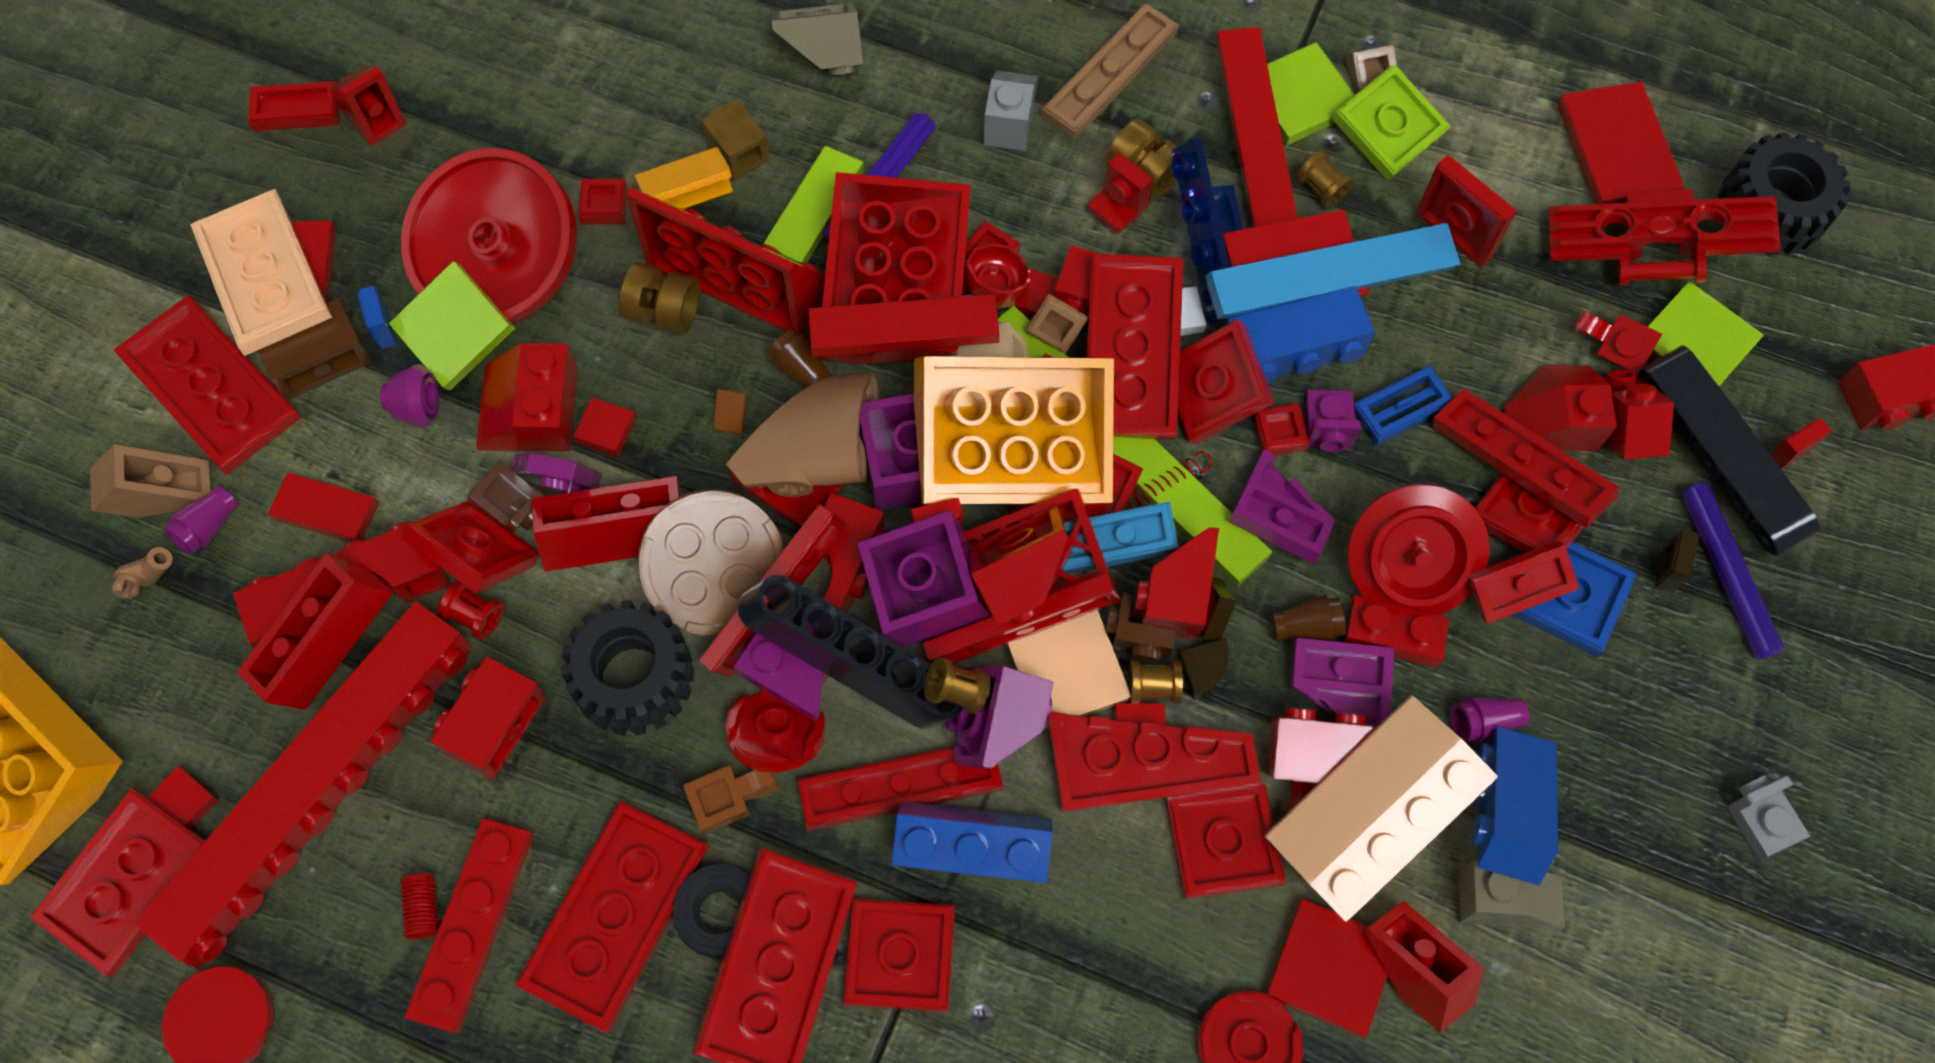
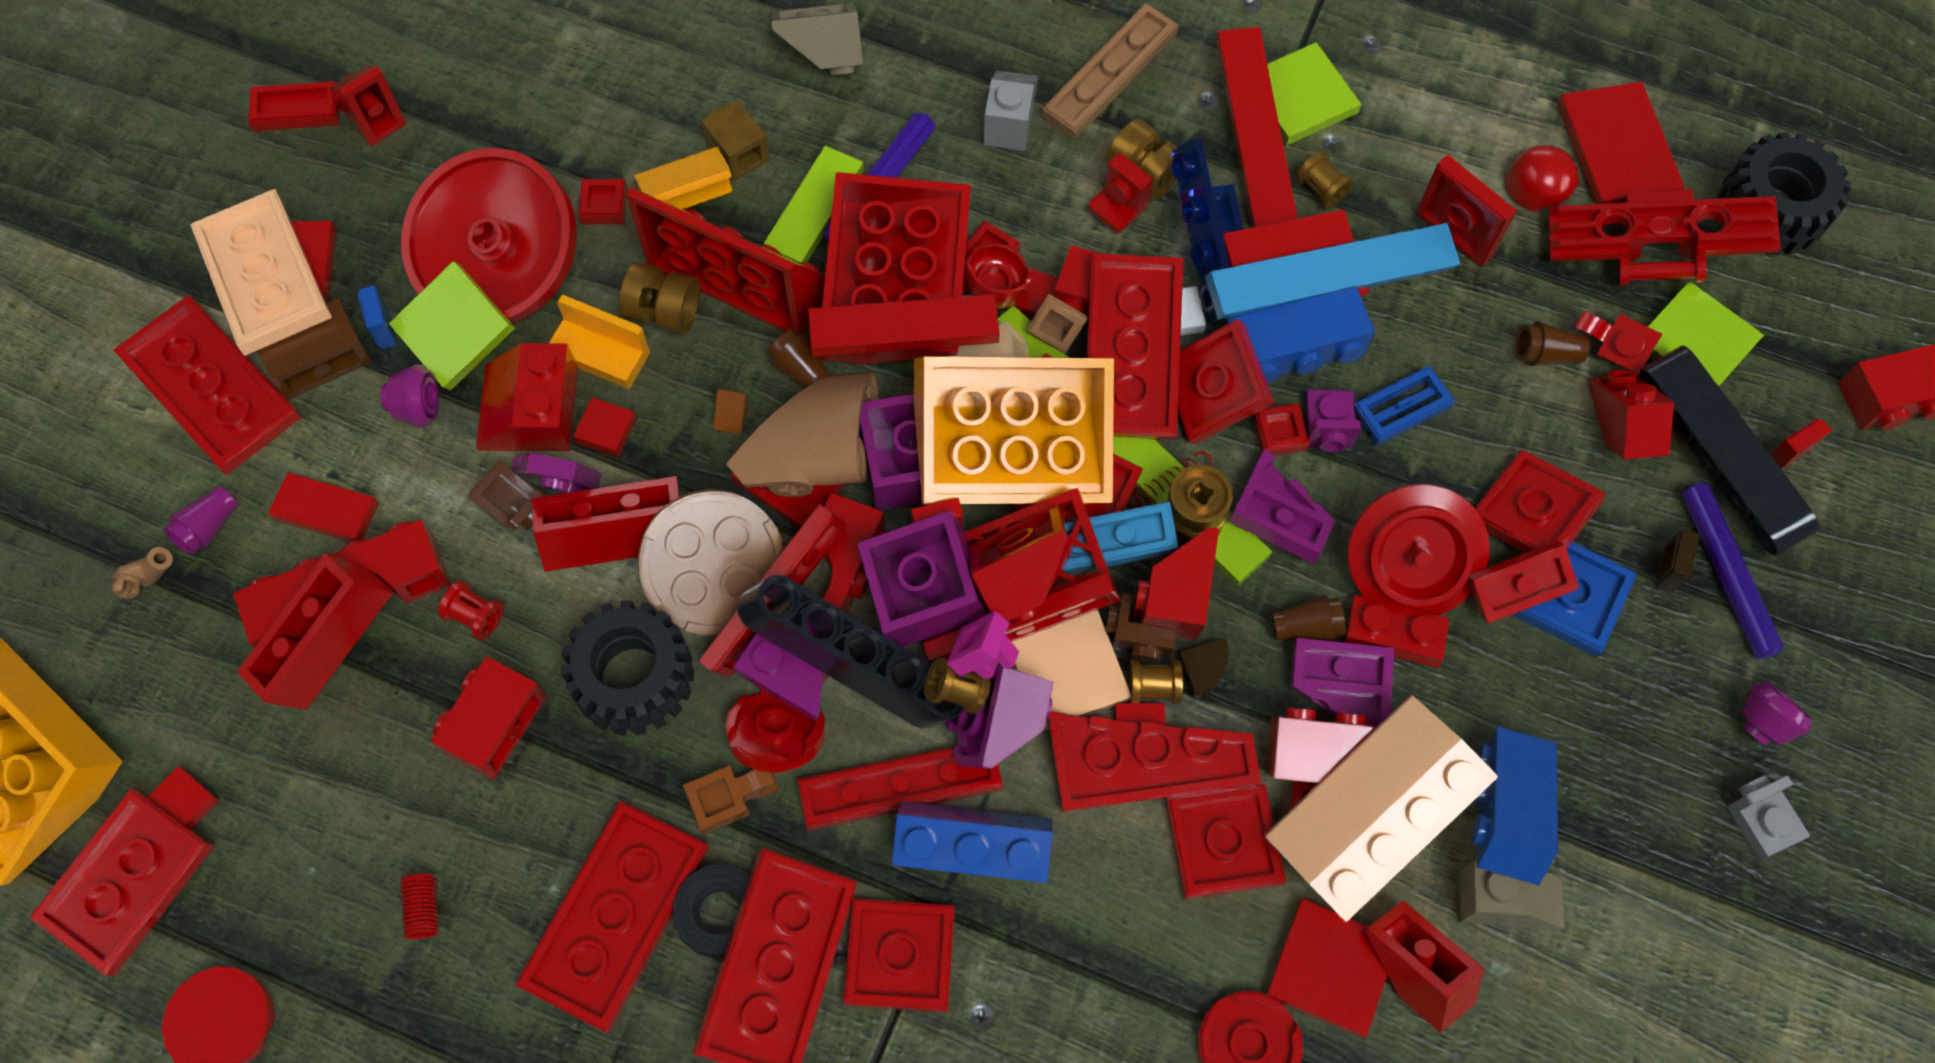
medium nougat slope [90,444,211,518] -> none
red brick [133,601,473,969] -> none
red tile [401,501,540,594] -> none
red plate [404,818,534,1035] -> none
dark brown tile [1201,577,1236,641] -> none
lime tile [1331,63,1451,181] -> none
medium nougat slope [1345,45,1397,94] -> none
red plate [1433,389,1620,528] -> none
magenta cone [1450,697,1530,746] -> none
red slope [1502,365,1617,451] -> none
none -> light orange panel [549,295,650,389]
none -> dark pink tile [947,611,1019,679]
none -> pearl gold wheel [1167,465,1233,545]
none -> red hair [1505,145,1579,212]
none -> reddish brown cone [1515,321,1589,366]
none -> magenta cone [1742,682,1812,746]

